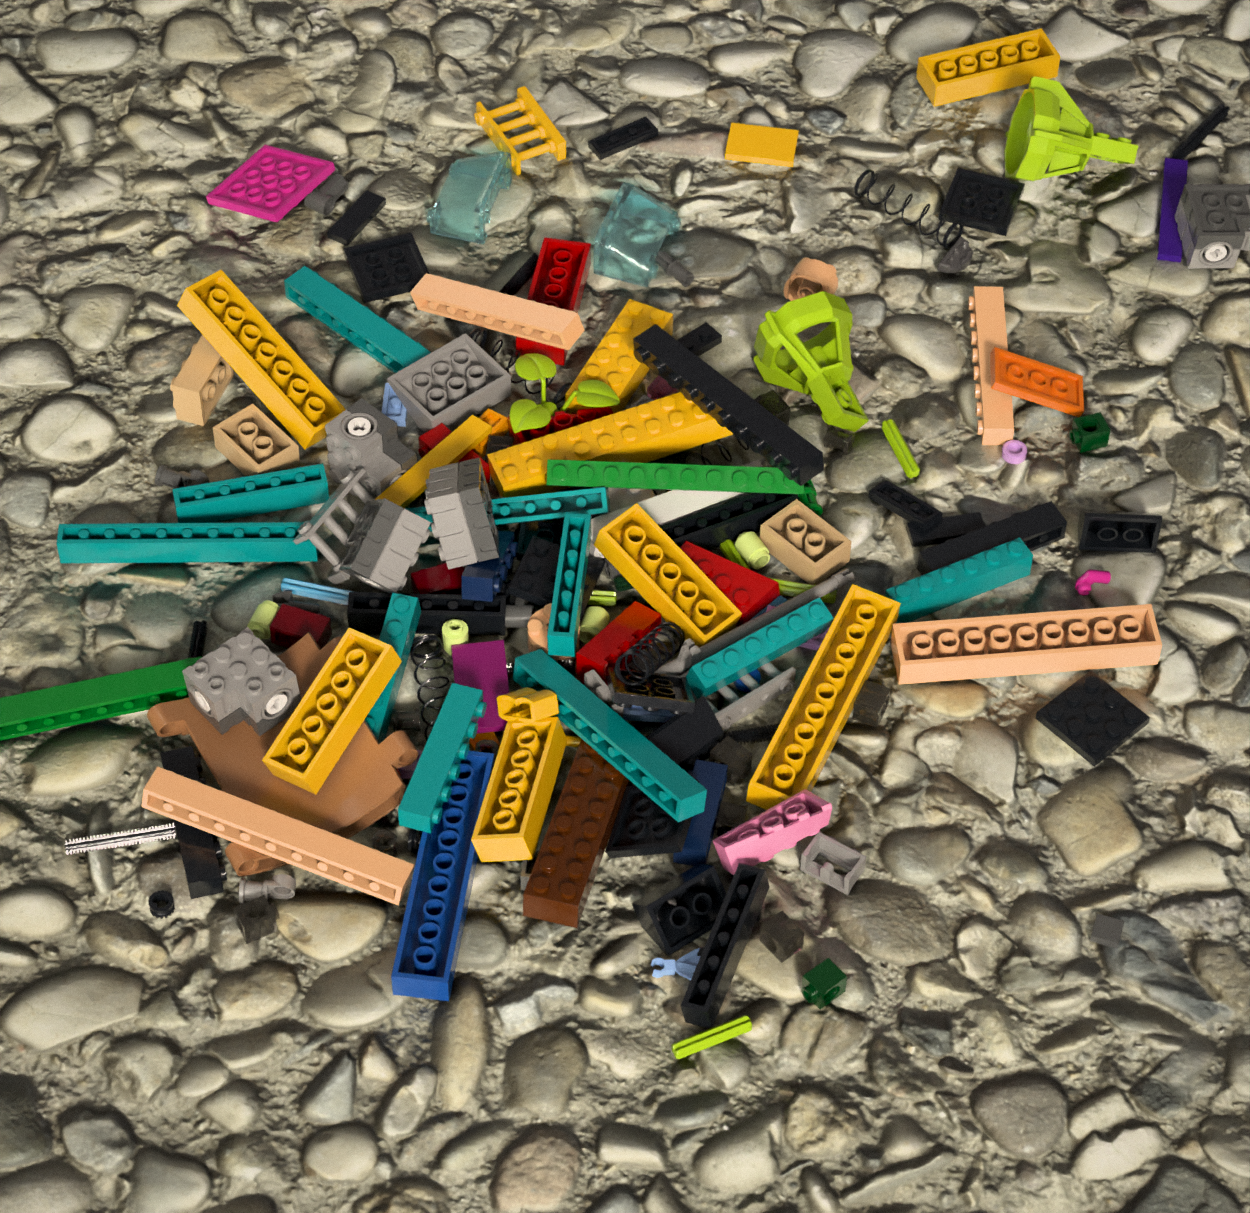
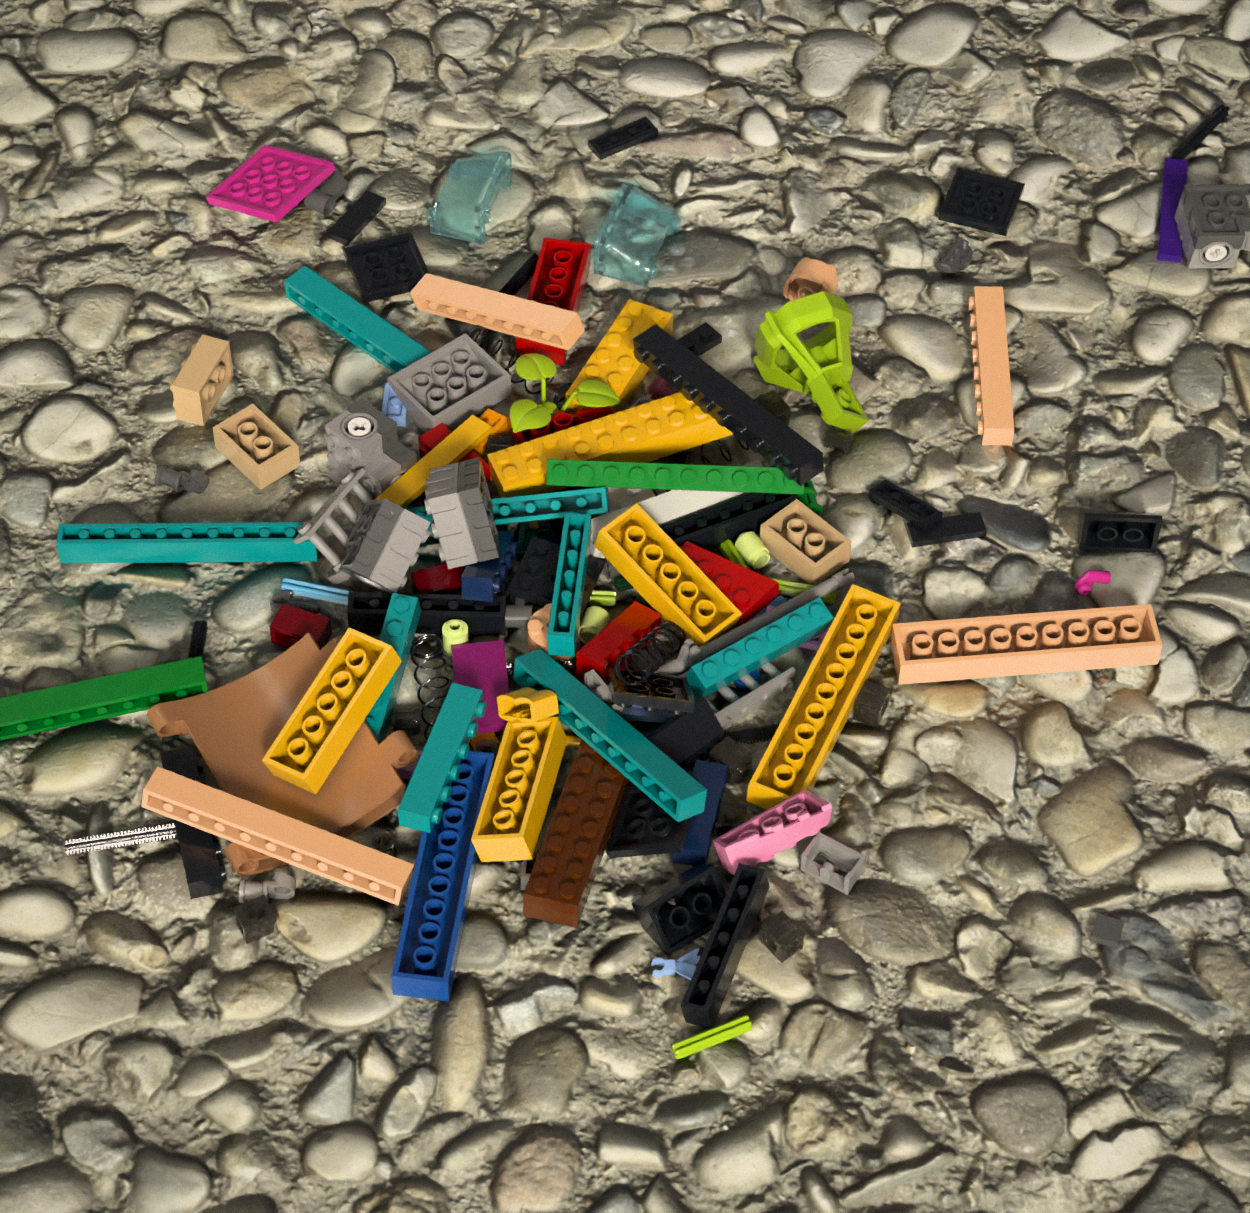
black bush [149,890,175,919] -> none
teal brick [172,464,329,523] -> none
yellow brick [177,270,346,450] -> none
light grey piece [182,627,301,736] -> none
yellowish green brick [247,600,280,639] -> none
black bush [408,828,422,852] -> none
yellow fence [474,86,566,175] -> none
dark grey axle [653,251,694,287] -> none
yellow tile [725,123,799,167] -> none
dark green brick [801,958,847,1010] -> none
black piece [854,169,963,249] -> none
lime axle [882,419,920,478] -> none
teal brick [885,538,1033,624] -> none
yellow brick [916,28,1060,107] -> none
black brick [917,501,1067,575] -> none
orange plate [990,347,1084,417] -> none
lavender tile [1002,440,1027,464] -> none
lime plate [1004,76,1138,181] -> none
black plate [1035,670,1150,766] -> none
dark green brick [1069,412,1111,453] -> none

